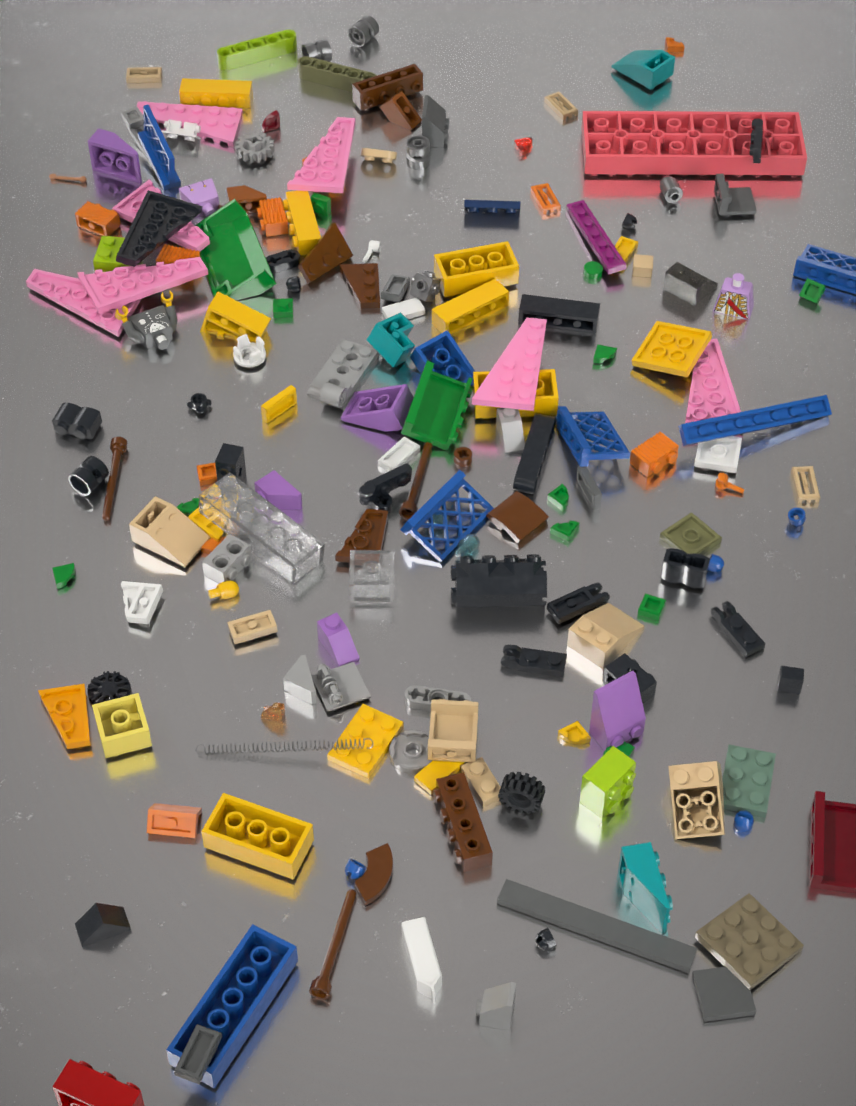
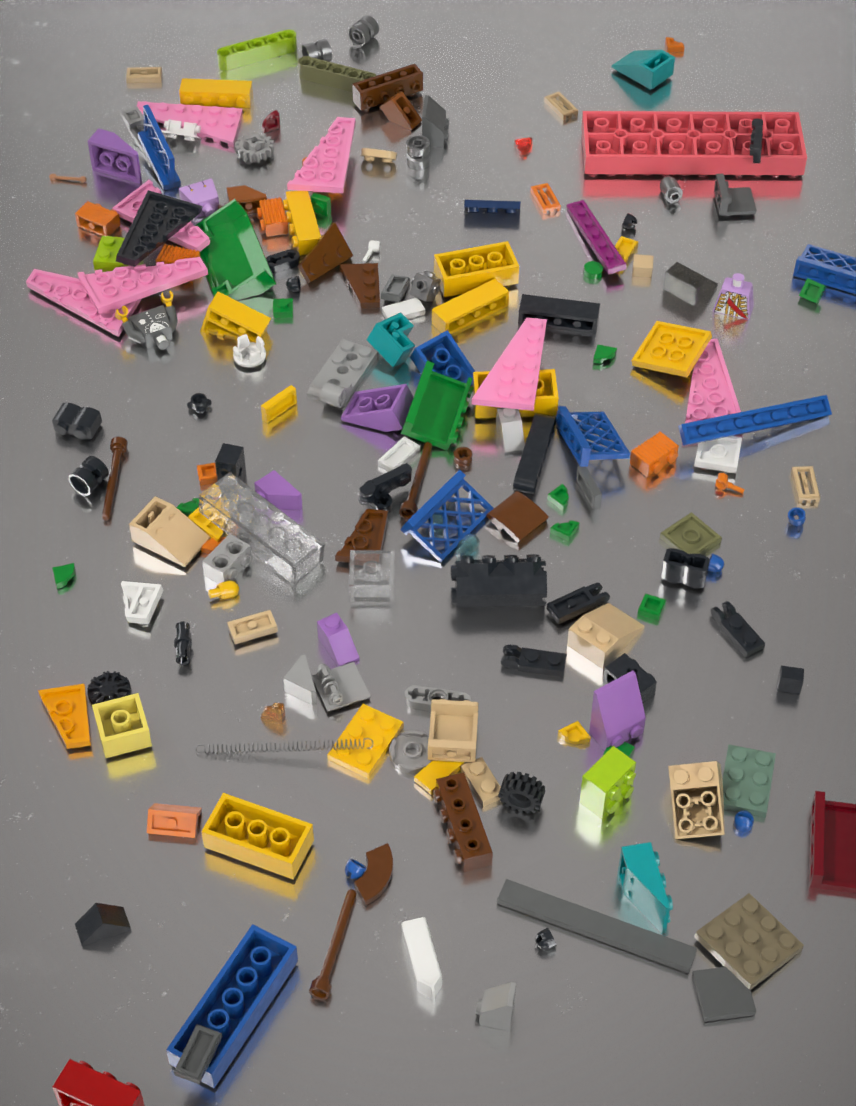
none -> black pin [174,621,192,665]

